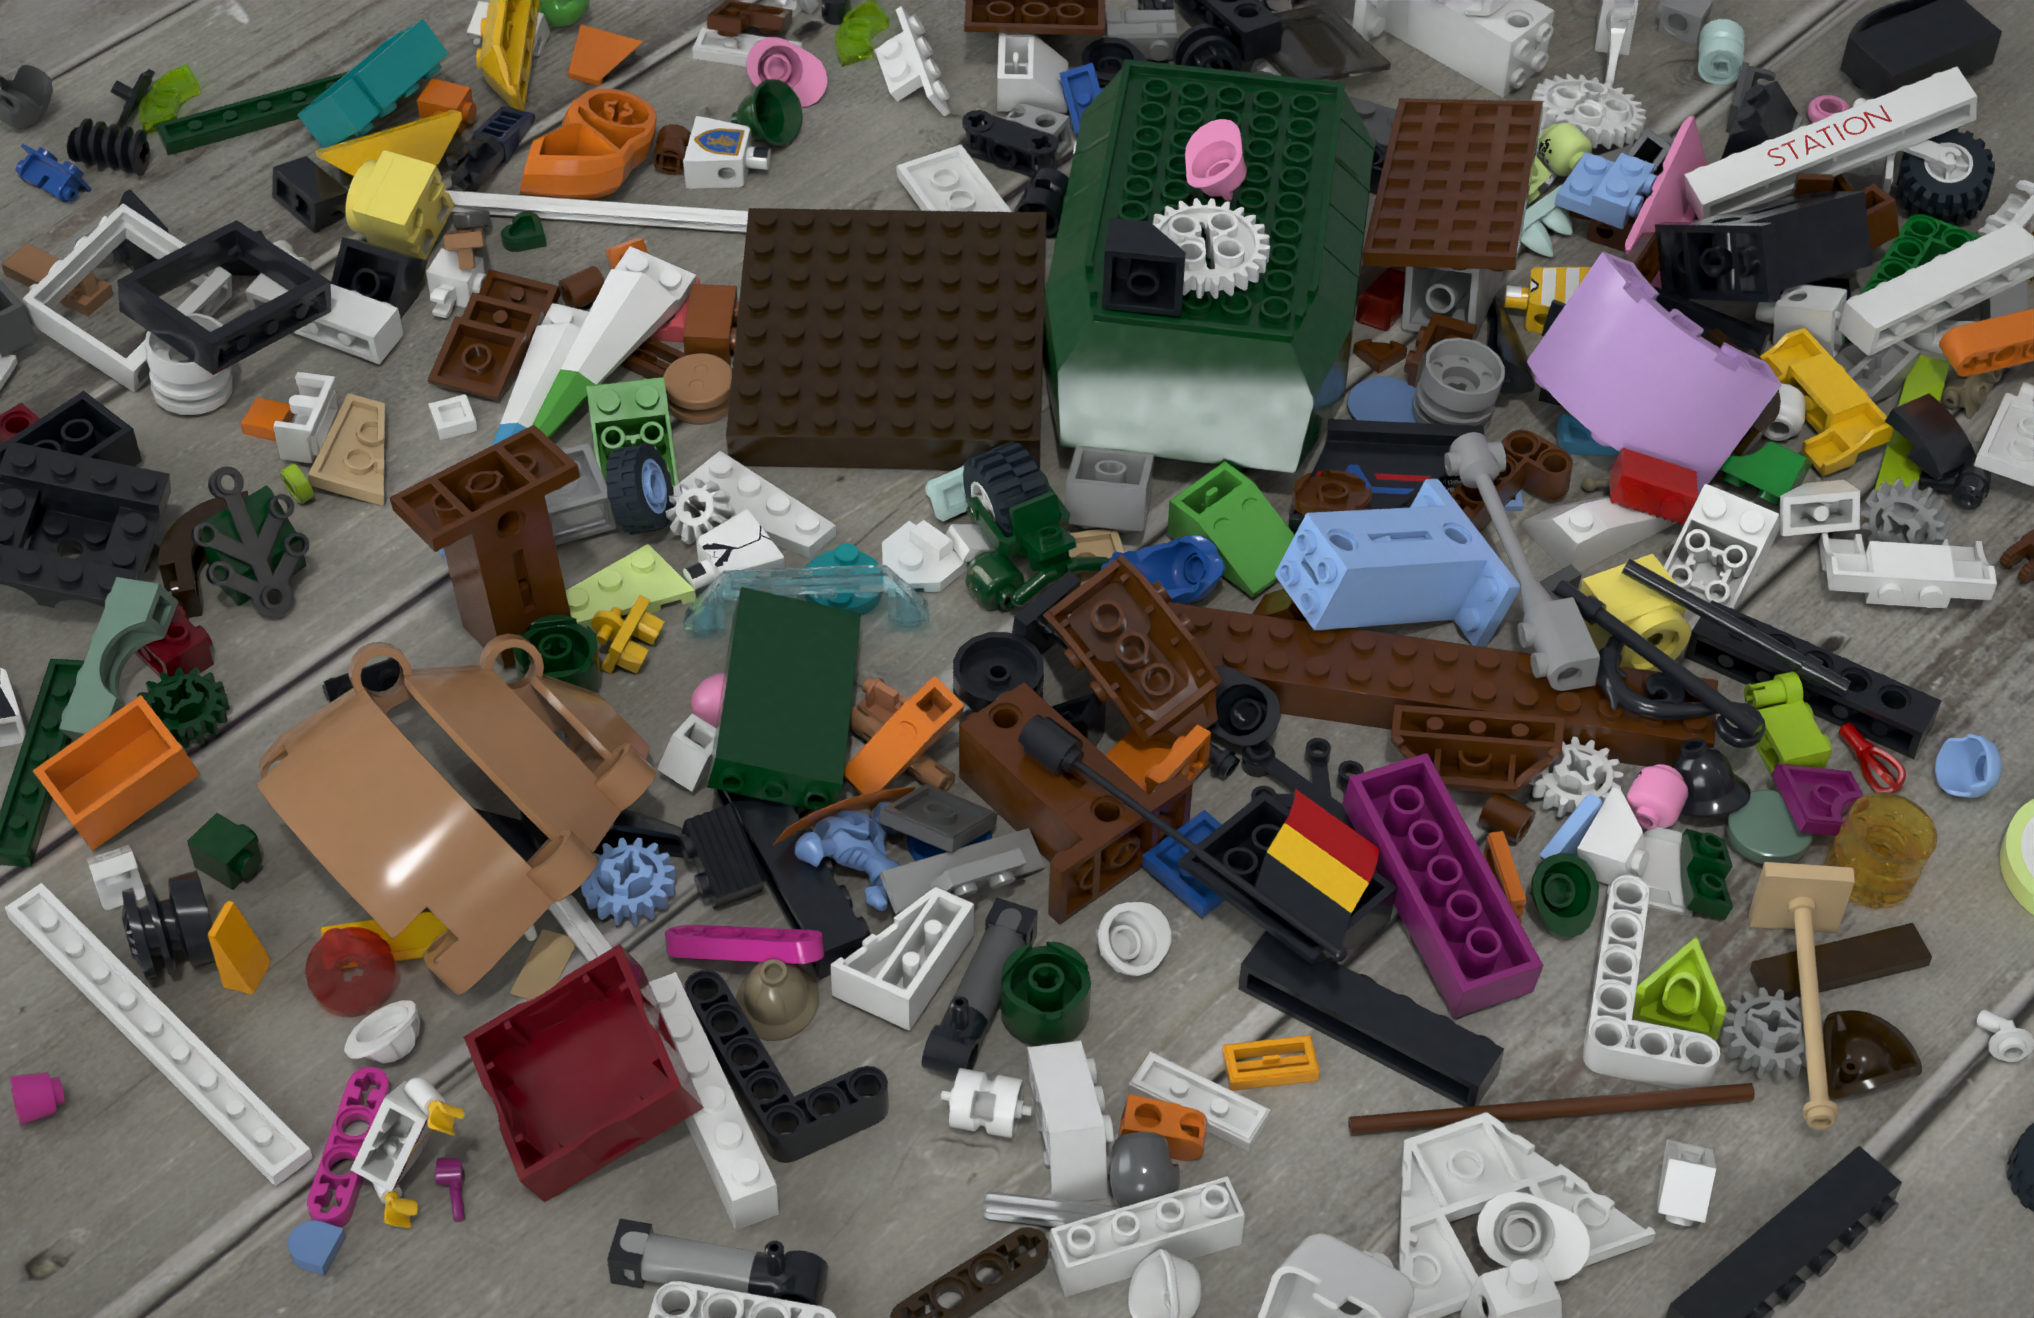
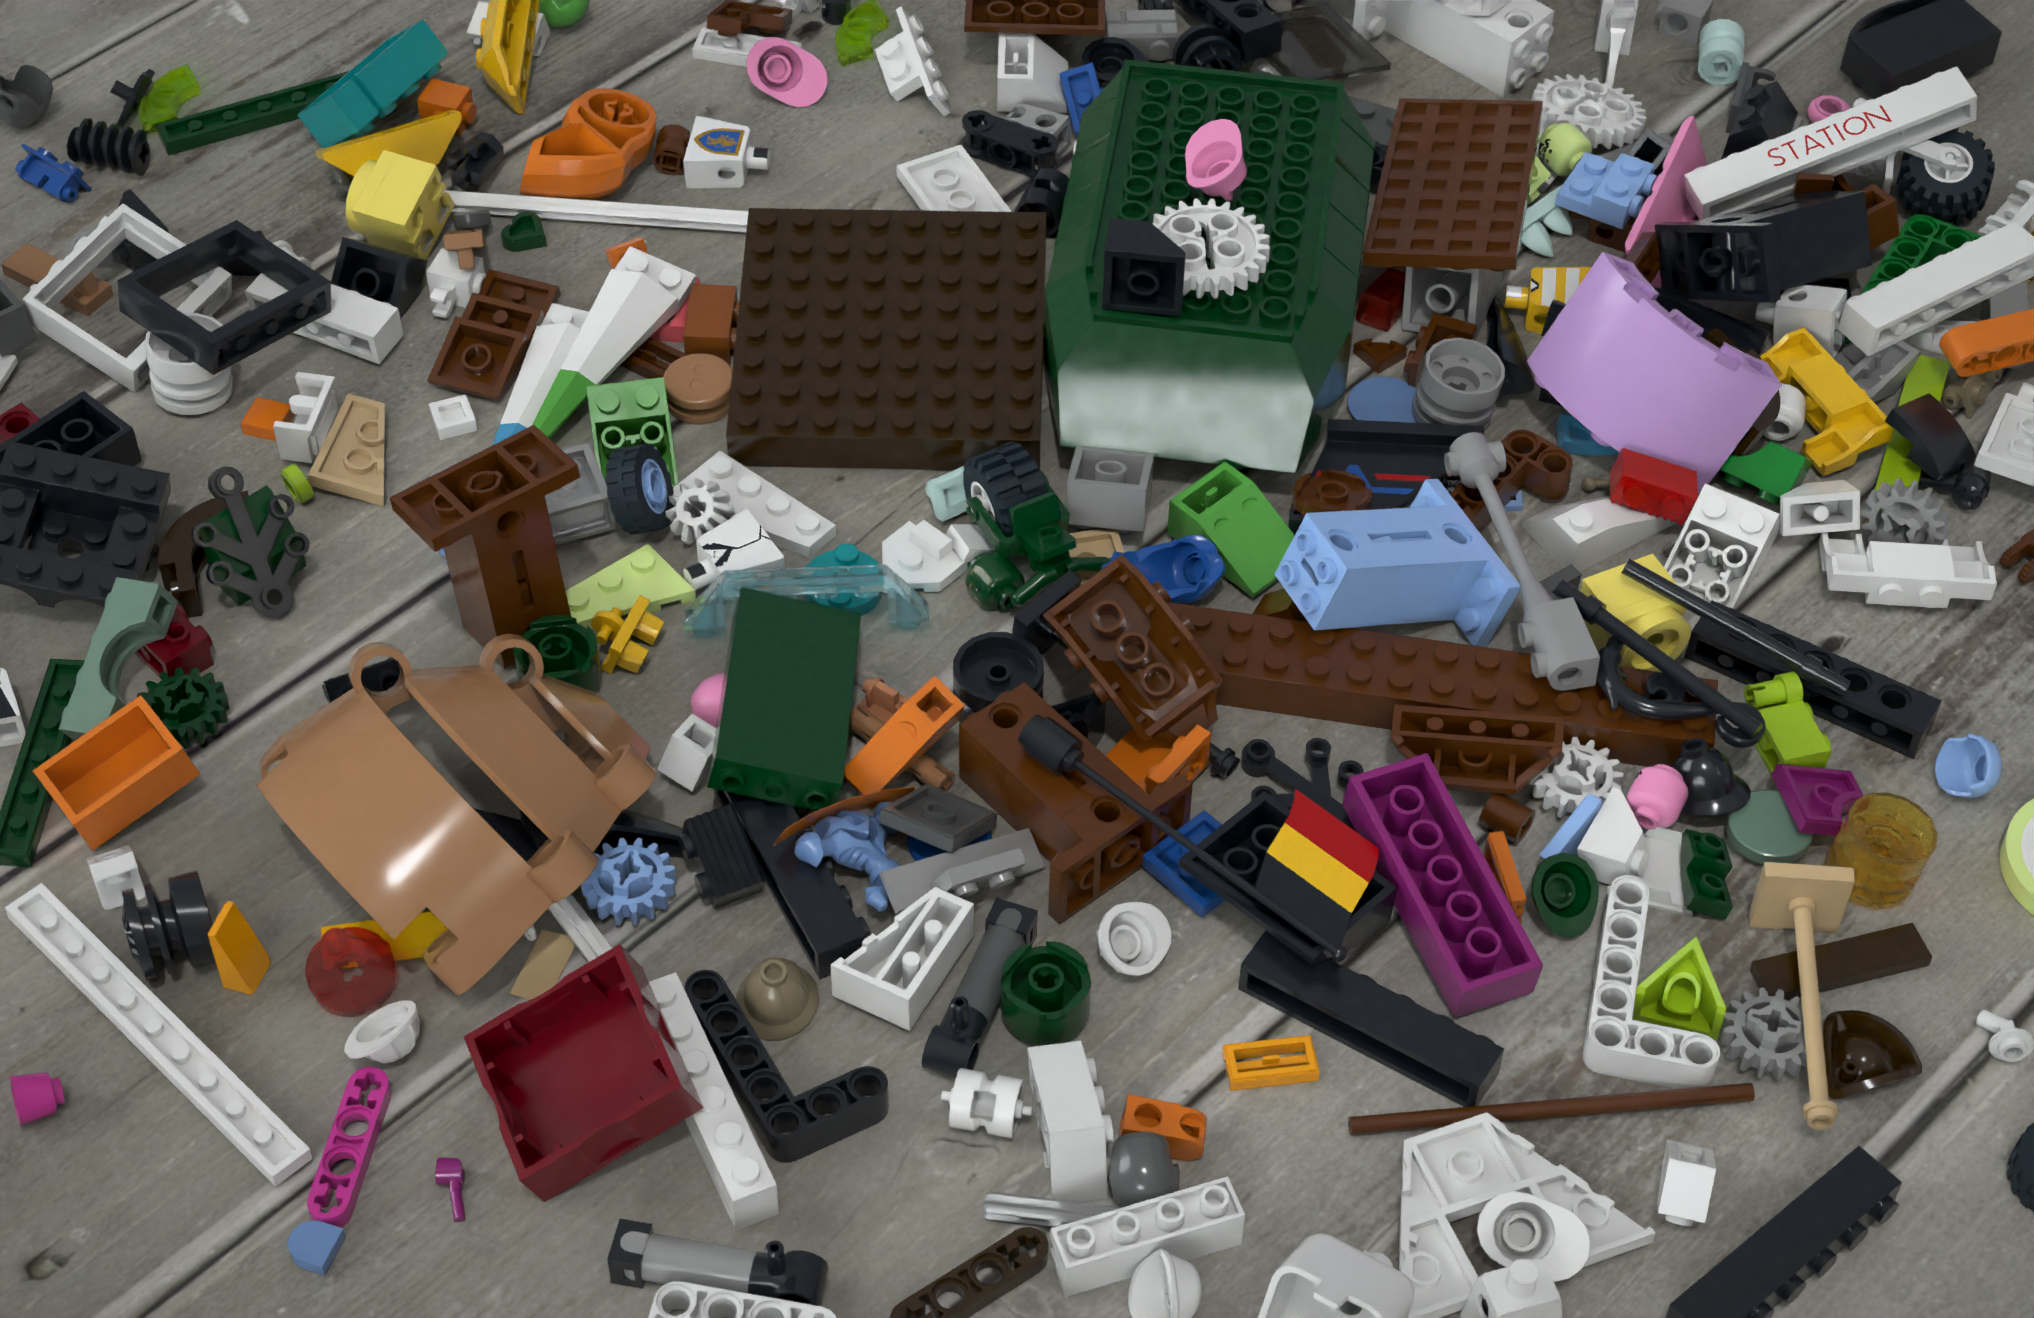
dark green brick [187,813,262,890] -> none
black hinge [272,156,348,234] -> none
white torso [351,1077,465,1228] -> none
dark blue slope [471,106,535,163] -> none
reddish brown piece [558,266,605,309] -> none
orange slope [568,24,643,86] -> none
dark pink beam [665,925,824,964] -> none
dark green hat [731,79,802,146] -> none
white tile [1128,1051,1271,1152] -> none
black piece [1207,666,1281,747] -> none
red piece [1838,723,1906,795] -> none

